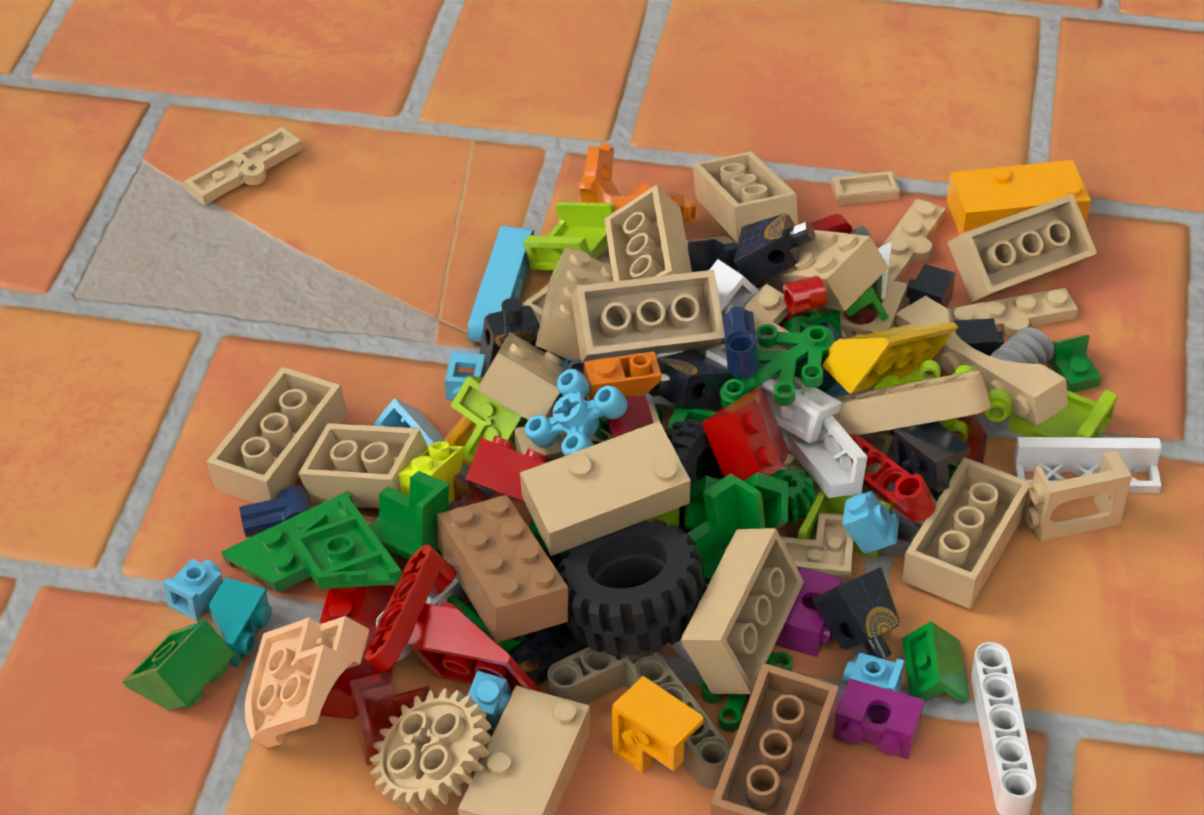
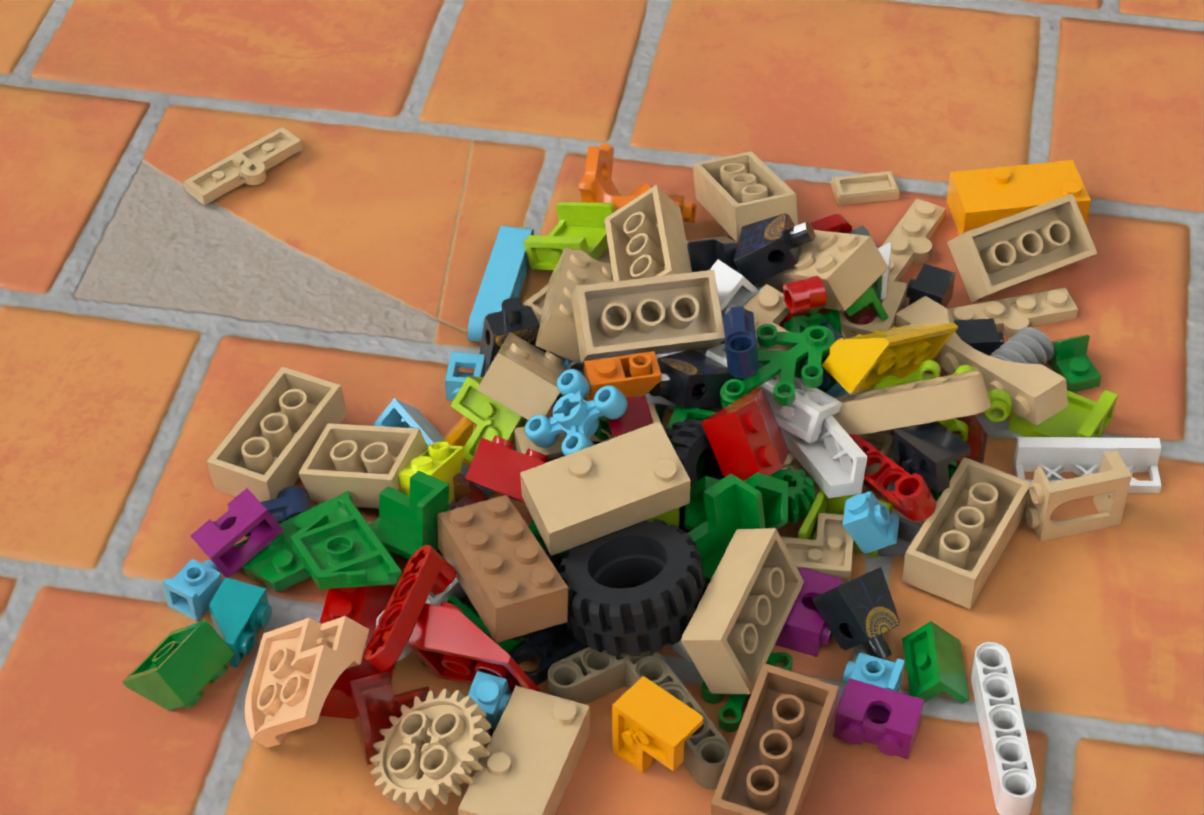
none -> magenta brick [190,488,284,578]

